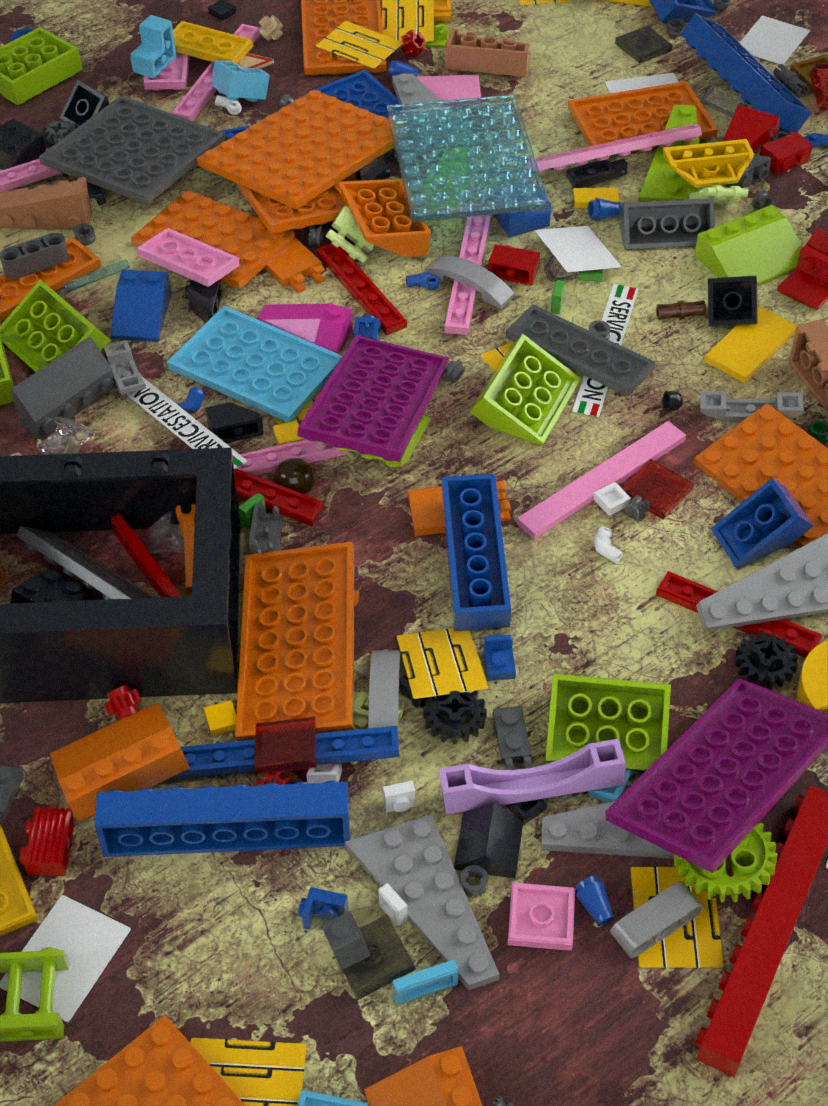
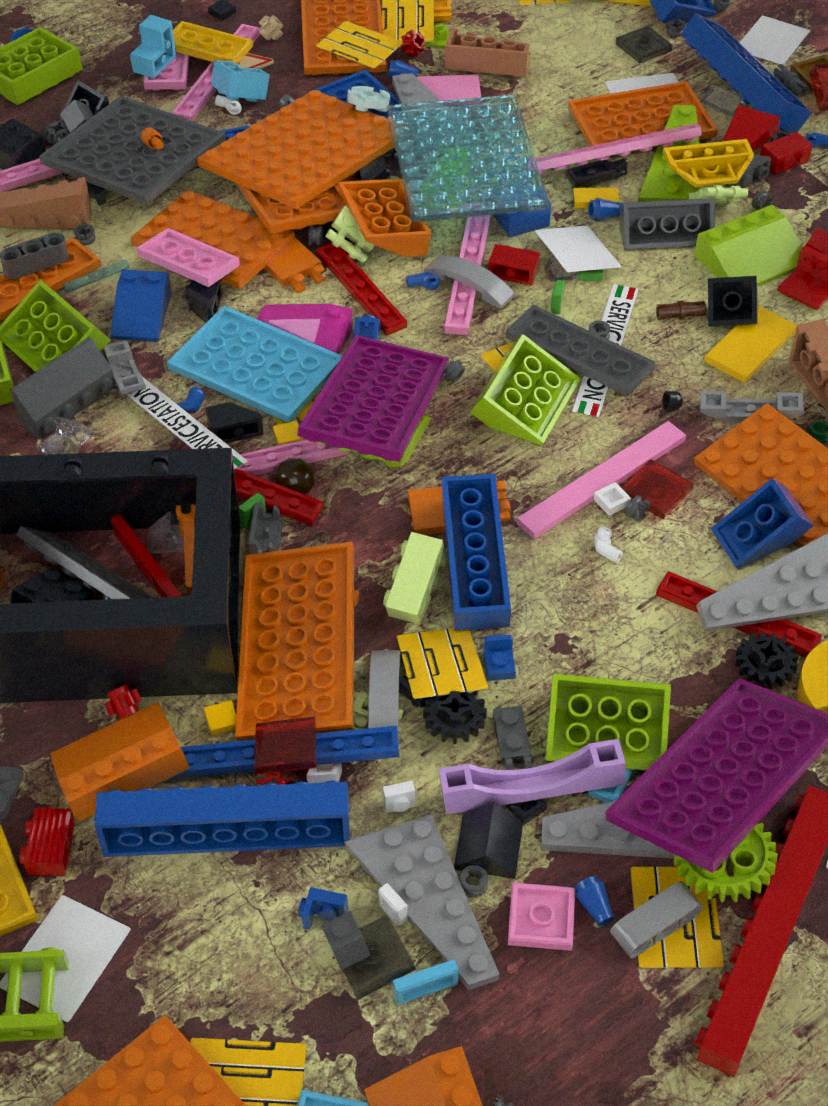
none -> dark grey brick [60,100,94,133]
none -> orange cylinder [141,127,164,150]
none -> light aqua plate [347,86,390,112]
none -> yellowish green wedge [383,532,447,625]

